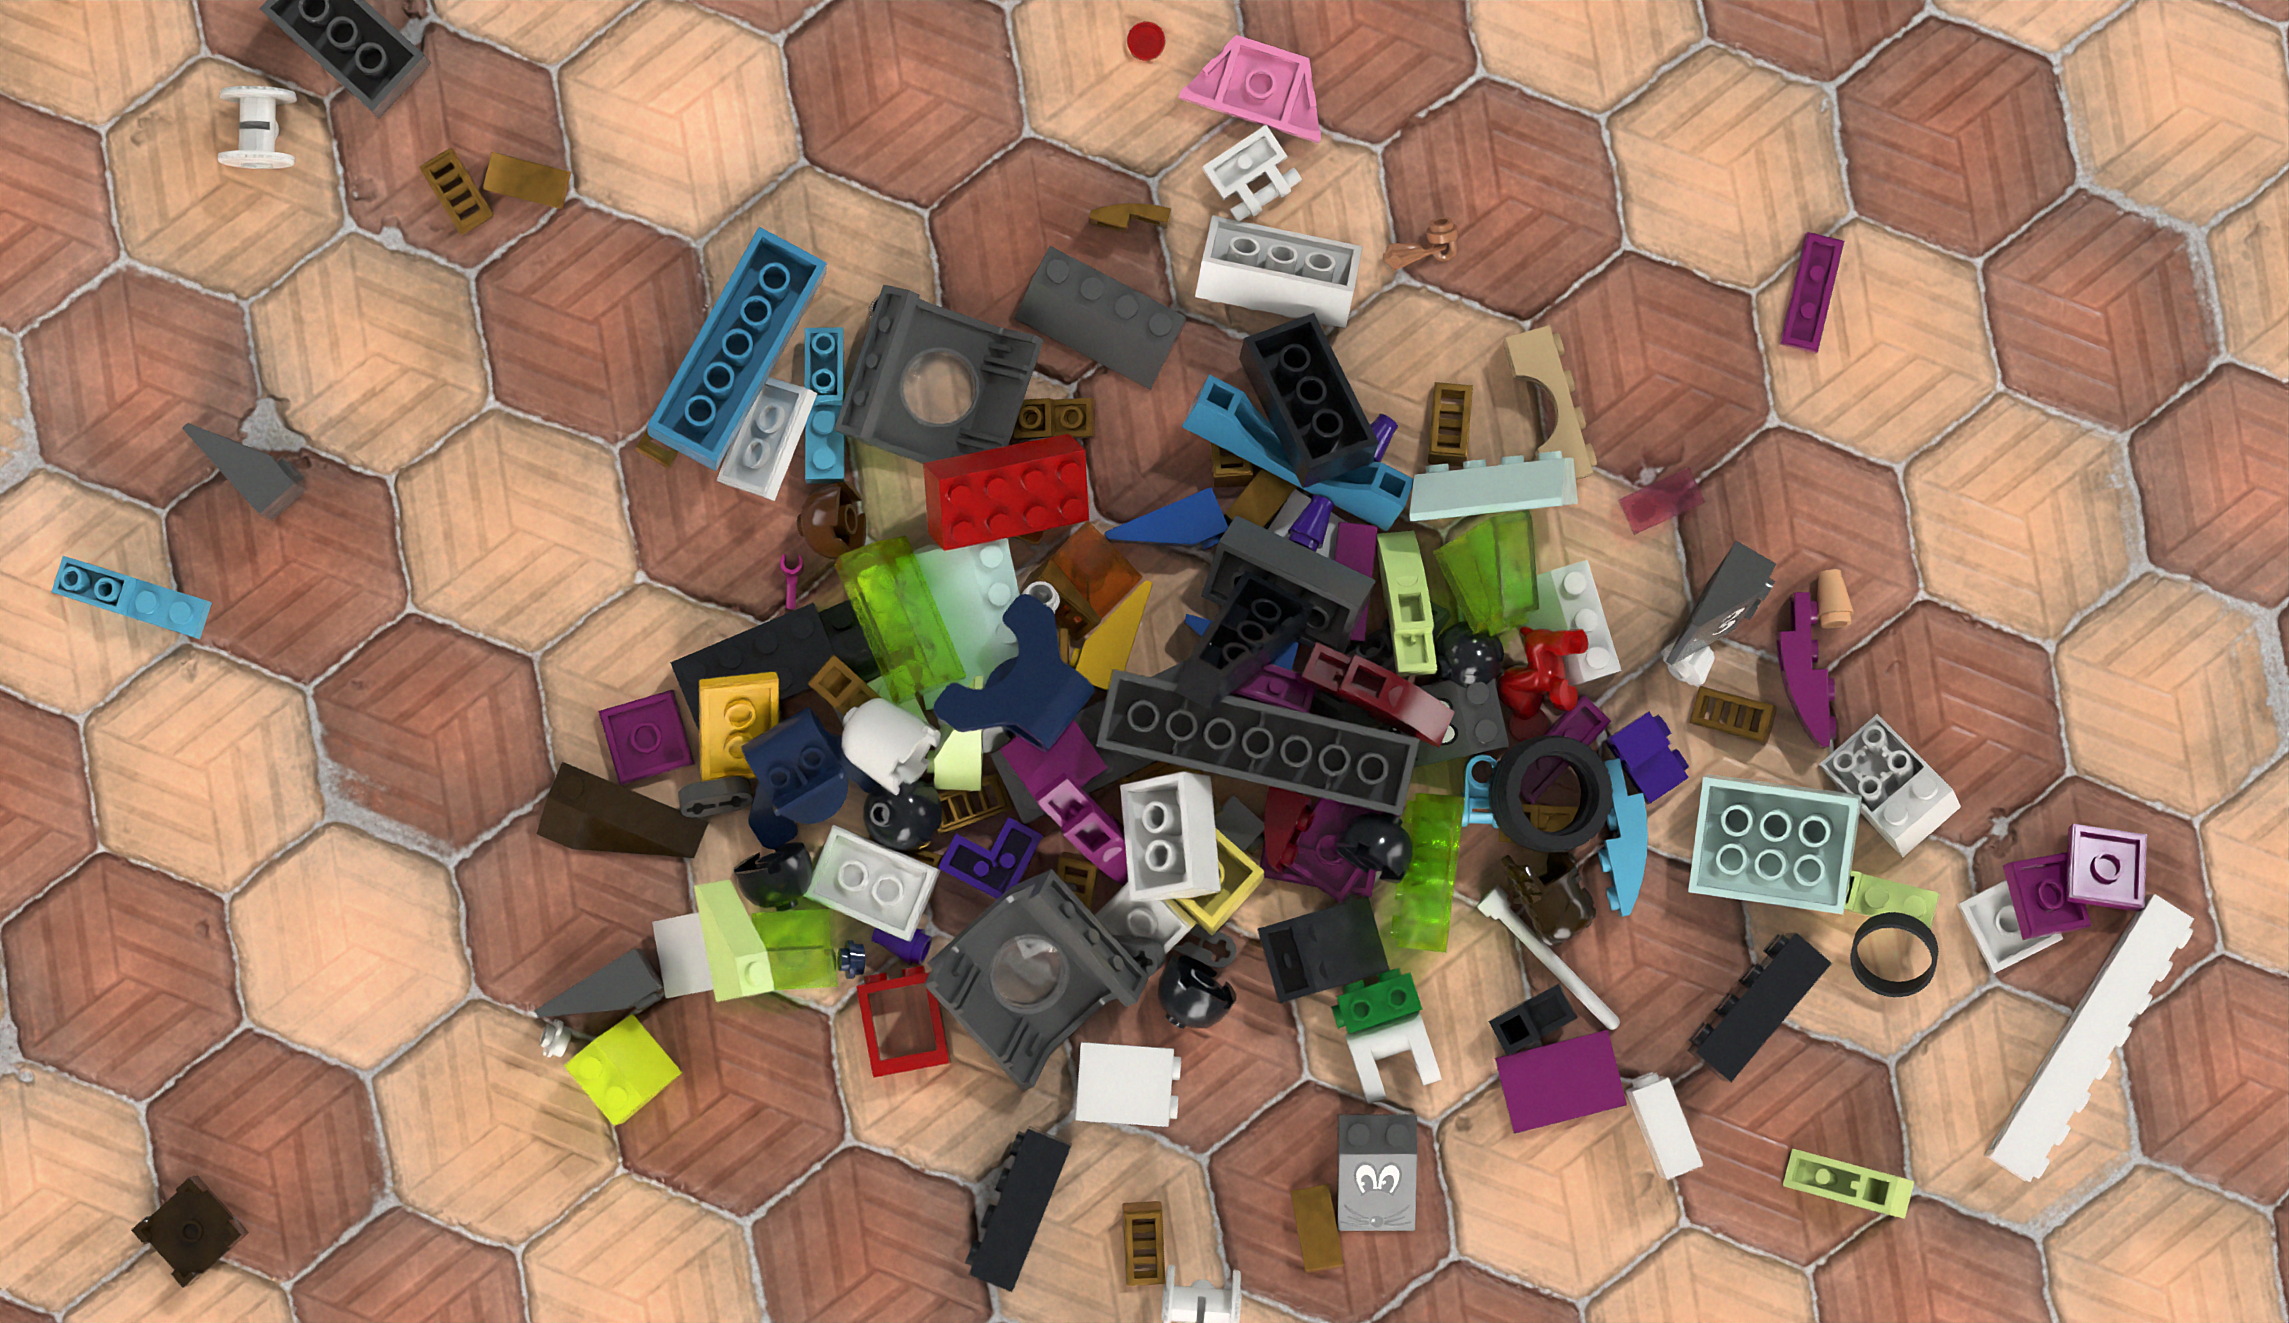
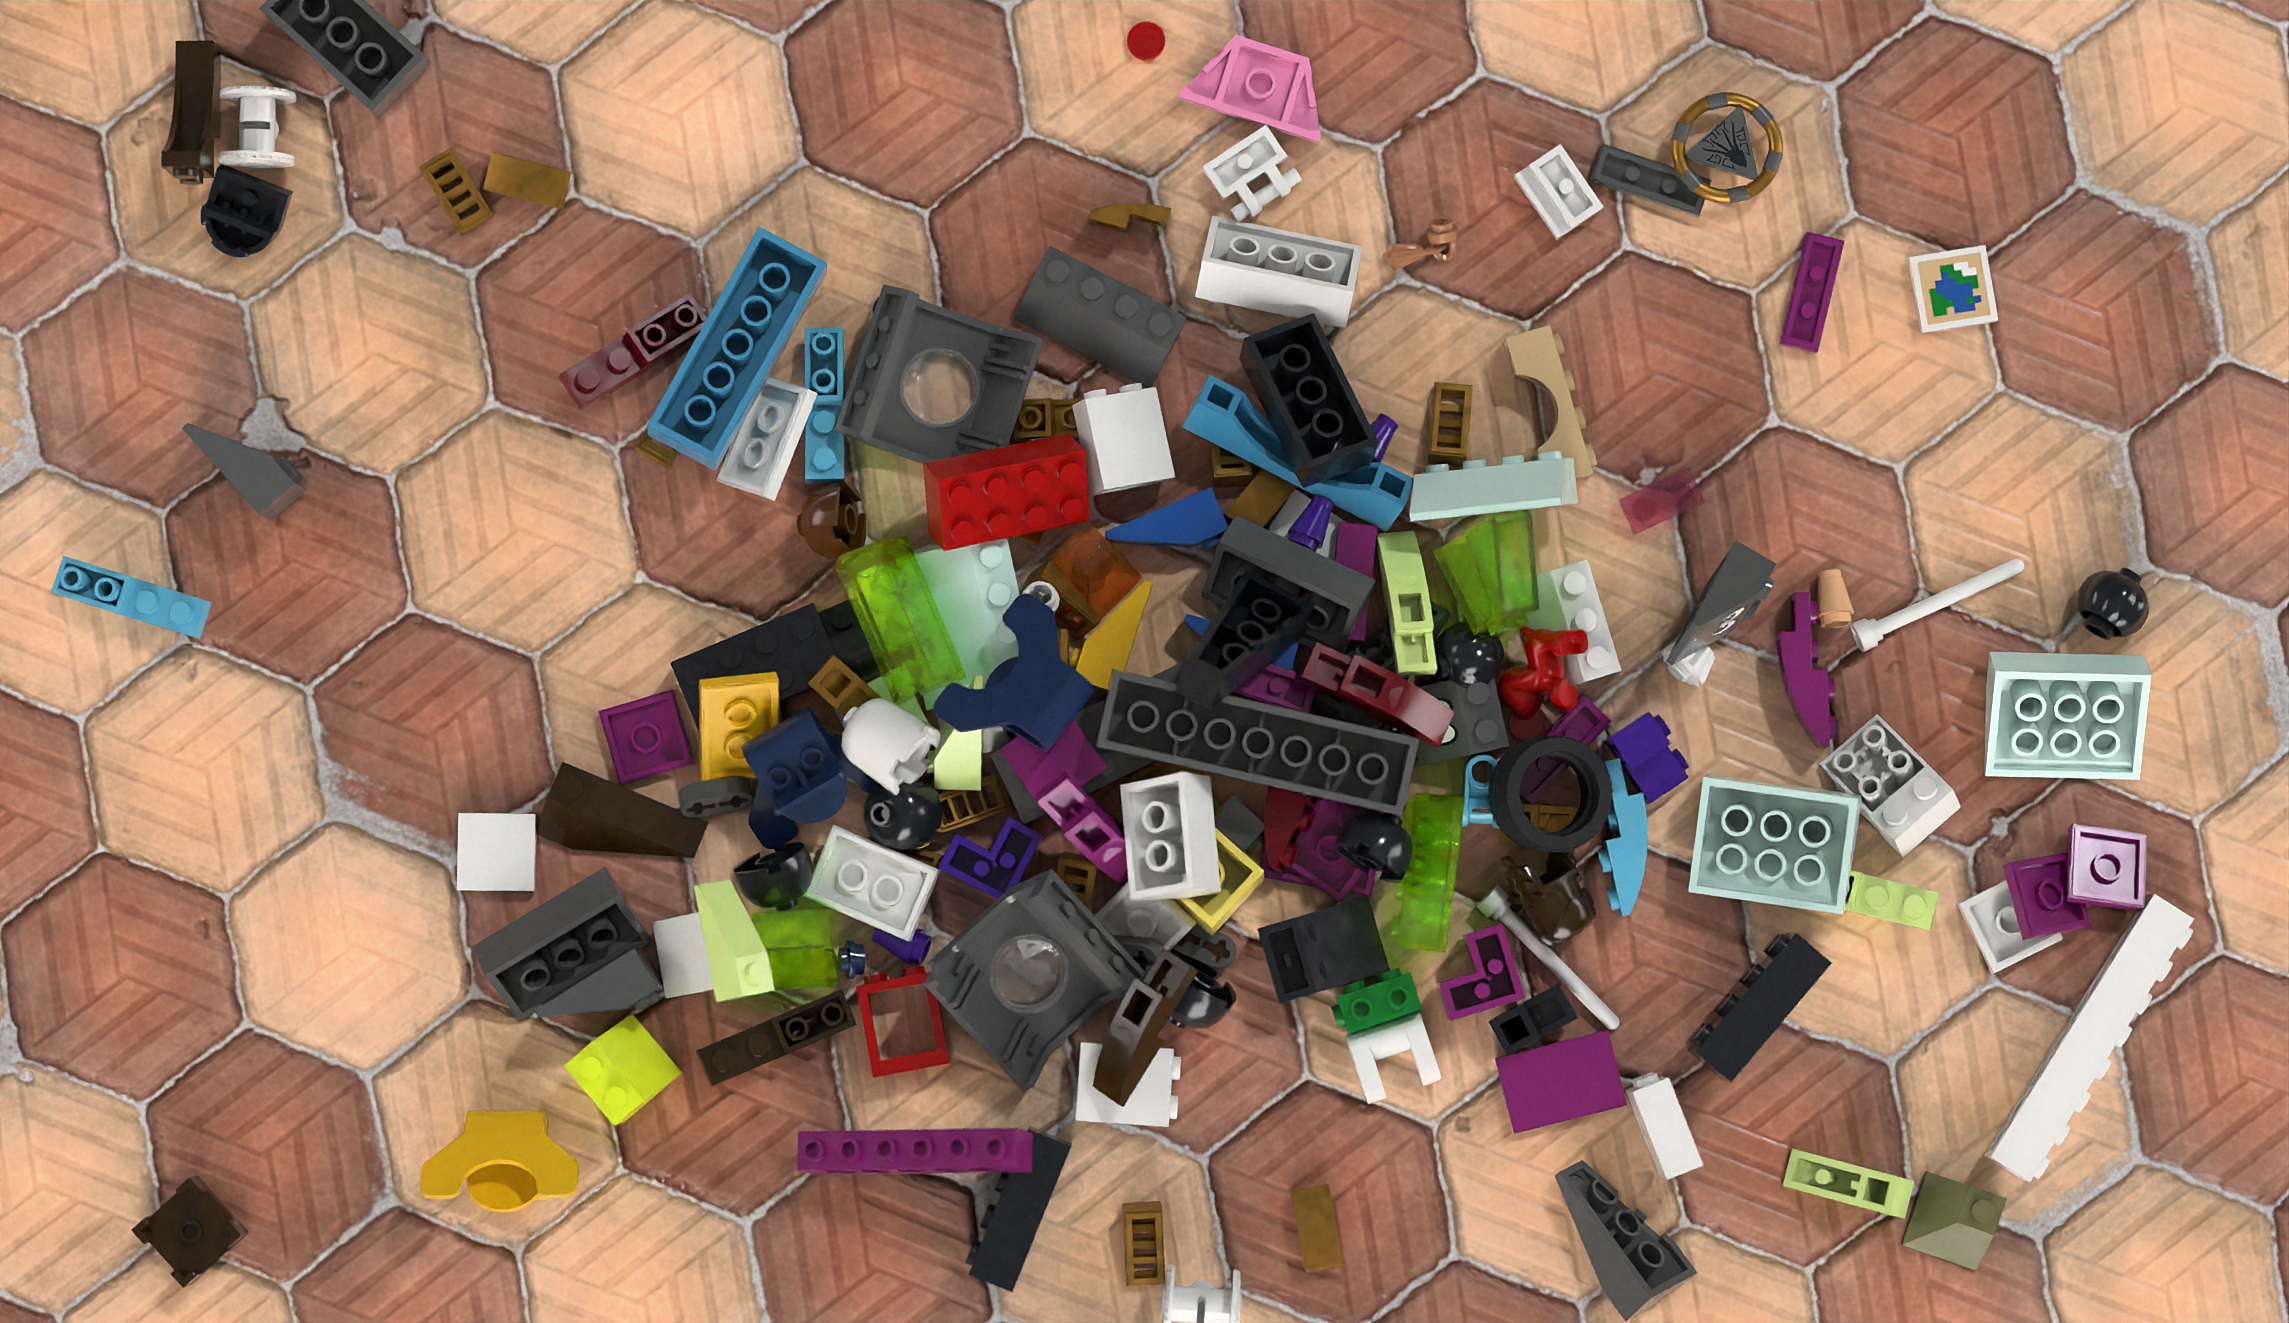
white plate [539,1019,572,1058] -> none
dark pink hand [780,554,804,609] -> none
slope [1337,1114,1417,1231] -> none
pearl gold slope [1689,686,1777,744] -> none
black tyre [1850,912,1938,997] -> none
none -> dark brown arch [161,40,221,185]
none -> black slope [201,164,293,257]
none -> yellow piece [420,1110,579,1212]
none -> white tile [457,813,537,891]
none -> dark grey slope [472,867,652,1021]
none -> dark red slope [559,293,707,409]
none -> dark brown slope [696,989,857,1087]
none -> magenta brick [797,1128,1033,1175]
none -> white brick [1072,383,1175,496]
none -> dark brown slope [1093,948,1198,1107]
none -> magenta brick [1437,923,1525,1021]
none -> white plate [1514,144,1604,240]
none -> dark grey wedge [1555,1160,1697,1321]
none -> dark grey tile [1590,143,1712,218]
none -> piece [1671,92,1783,204]
none -> white piece [1850,559,2024,652]
none -> olive slope [1901,1171,2007,1270]
none -> tile [1908,245,1998,334]
none -> light aqua slope [1984,652,2151,780]
none -> black plant [2077,567,2149,640]

